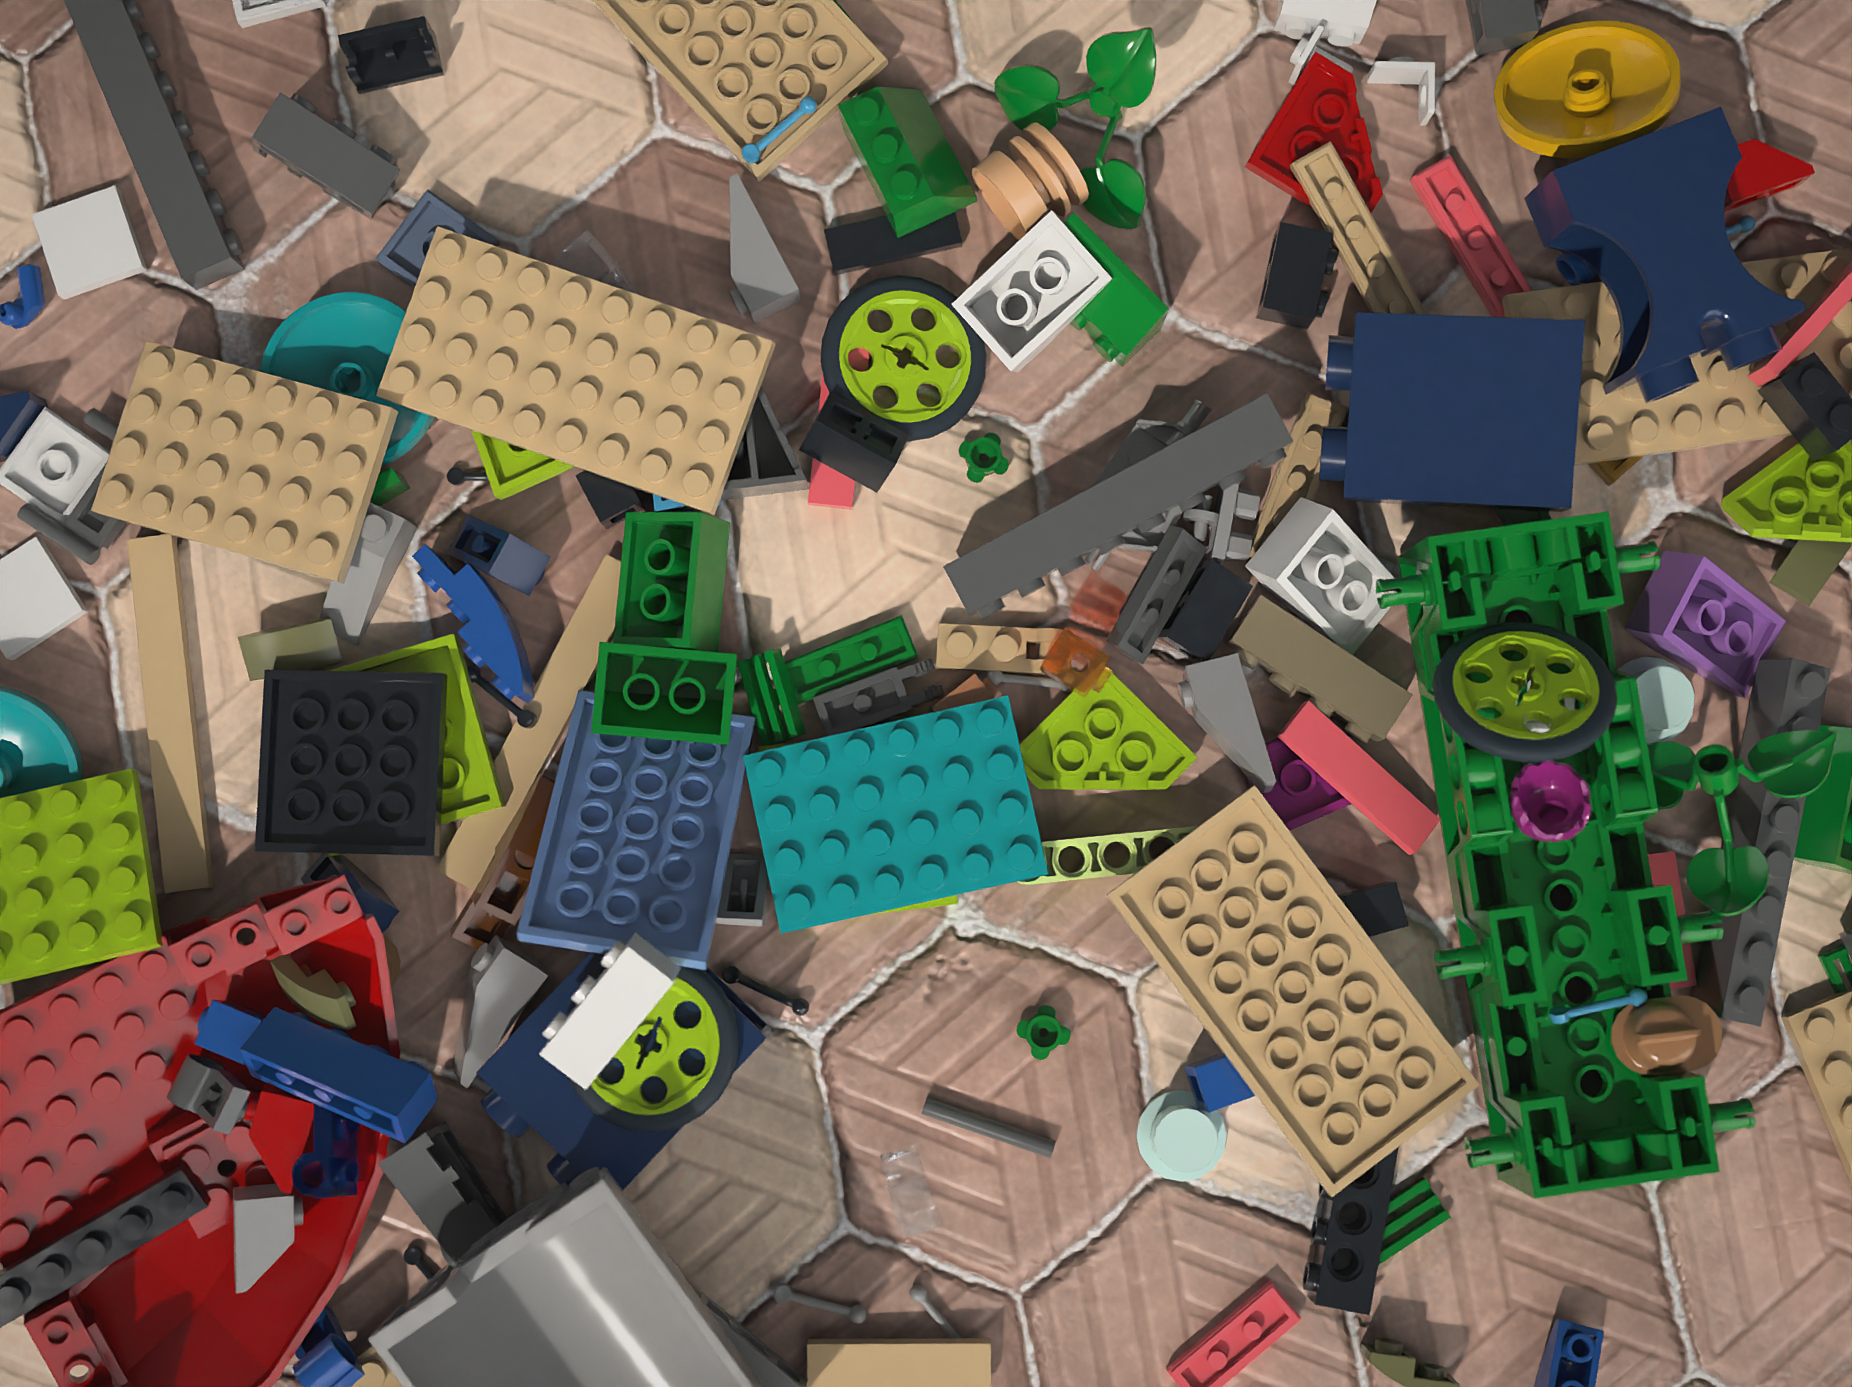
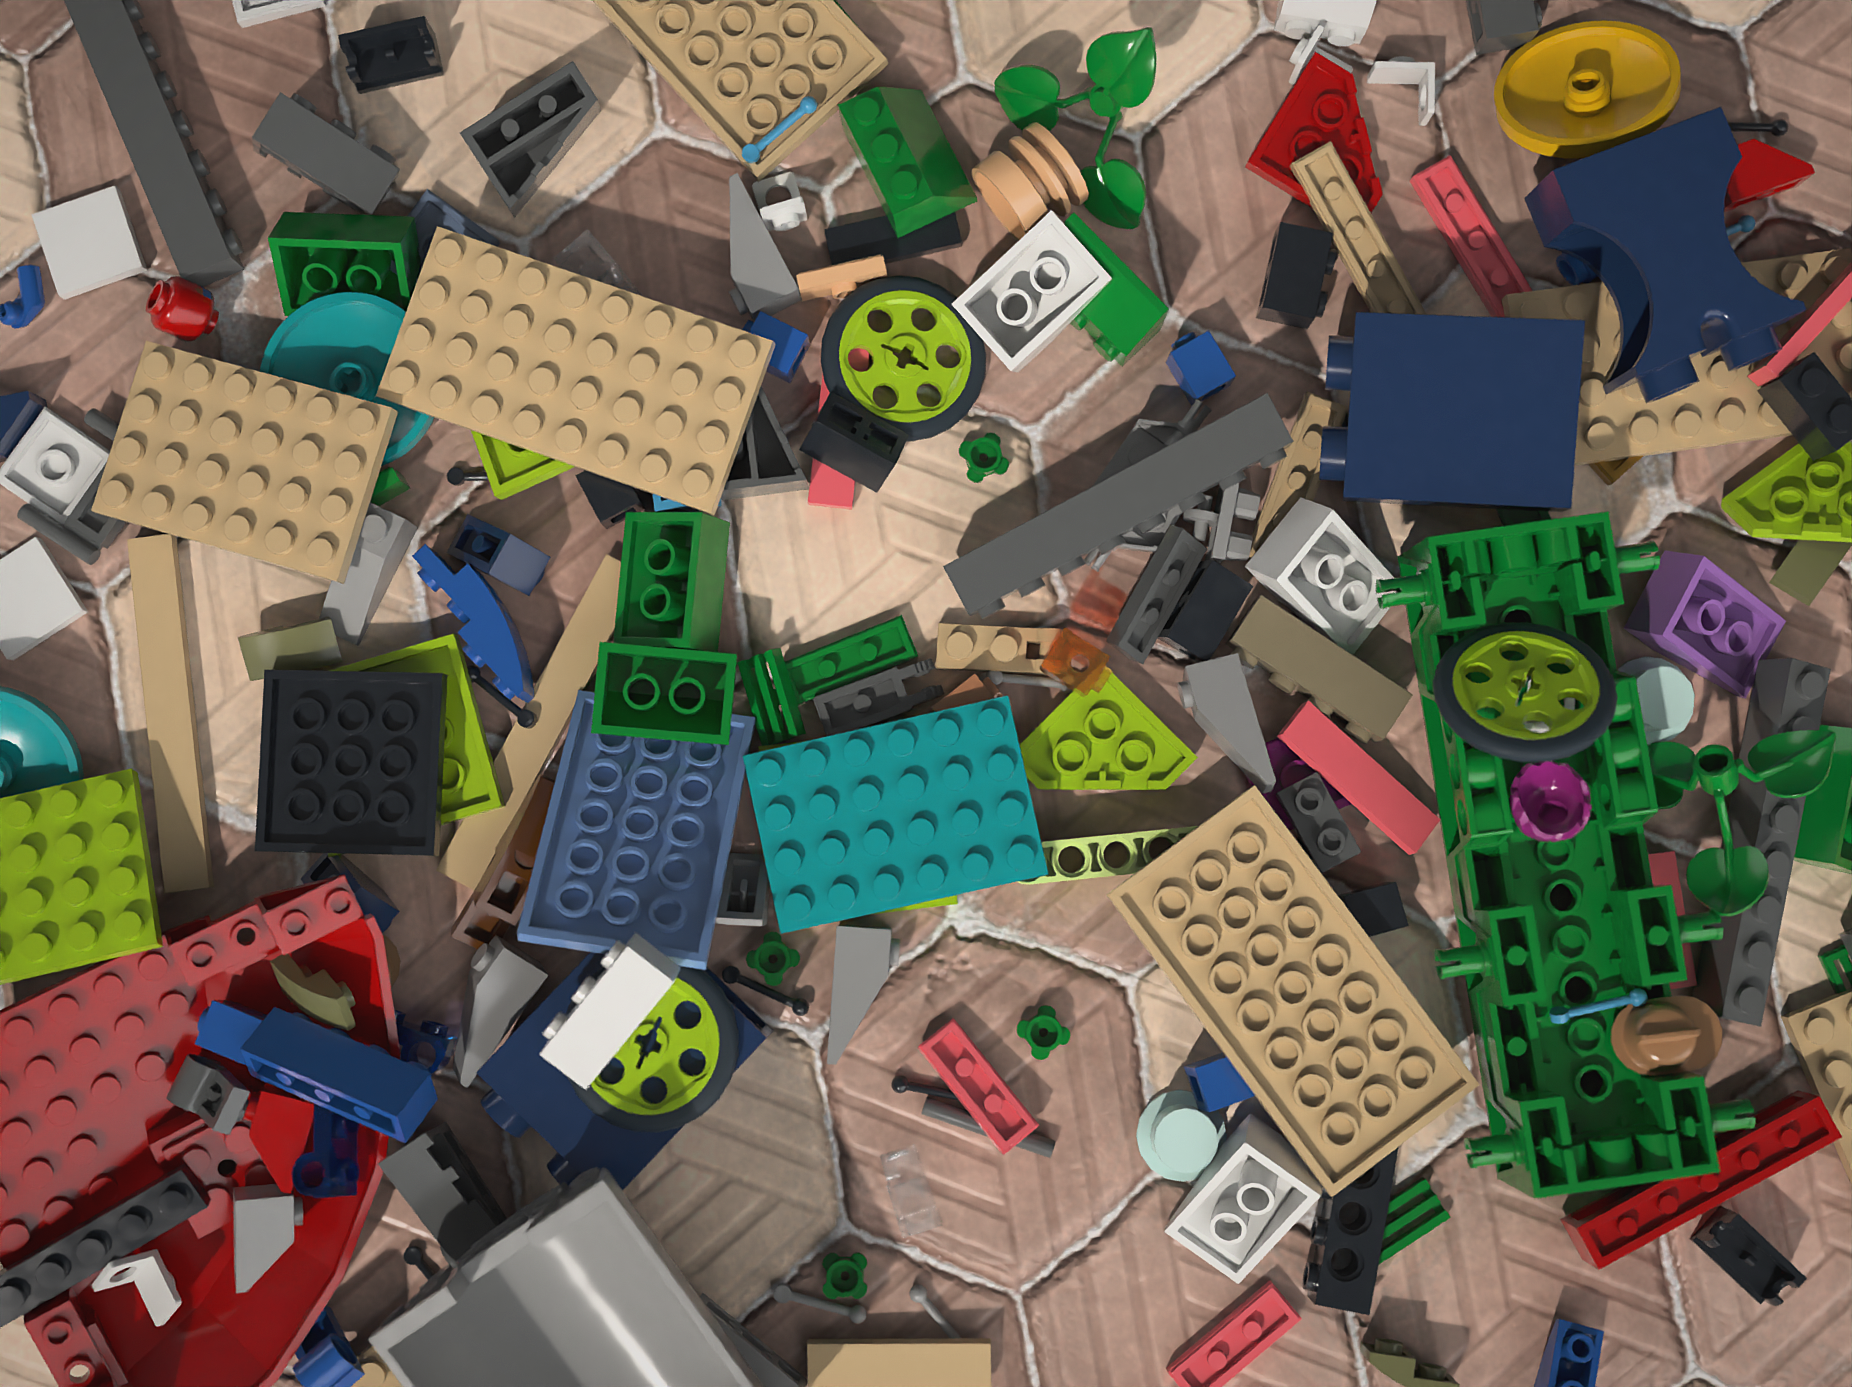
none -> white bracket [92,1249,181,1327]
none -> red head [146,276,219,342]
none -> green slope [268,212,421,316]
none -> clear blue plate [394,1009,458,1074]
none -> dark grey wedge [460,61,601,217]
none -> blue brick [742,311,810,383]
none -> green plate [746,931,800,986]
none -> white bracket [752,172,807,231]
none -> light nougat plate [796,255,887,301]
none -> green plate [822,1252,868,1299]
none -> light grey slope [827,925,900,1065]
none -> black hinge [891,1076,958,1100]
none -> coral tile [918,1018,1040,1155]
none -> white slope [1164,1113,1322,1284]
none -> blue brick [1166,330,1236,406]
none -> dark grey plate [1276,772,1361,873]
none -> red piece [1560,1090,1842,1270]
none -> black hinge [1690,1206,1807,1306]
none -> black hinge [1728,119,1789,136]

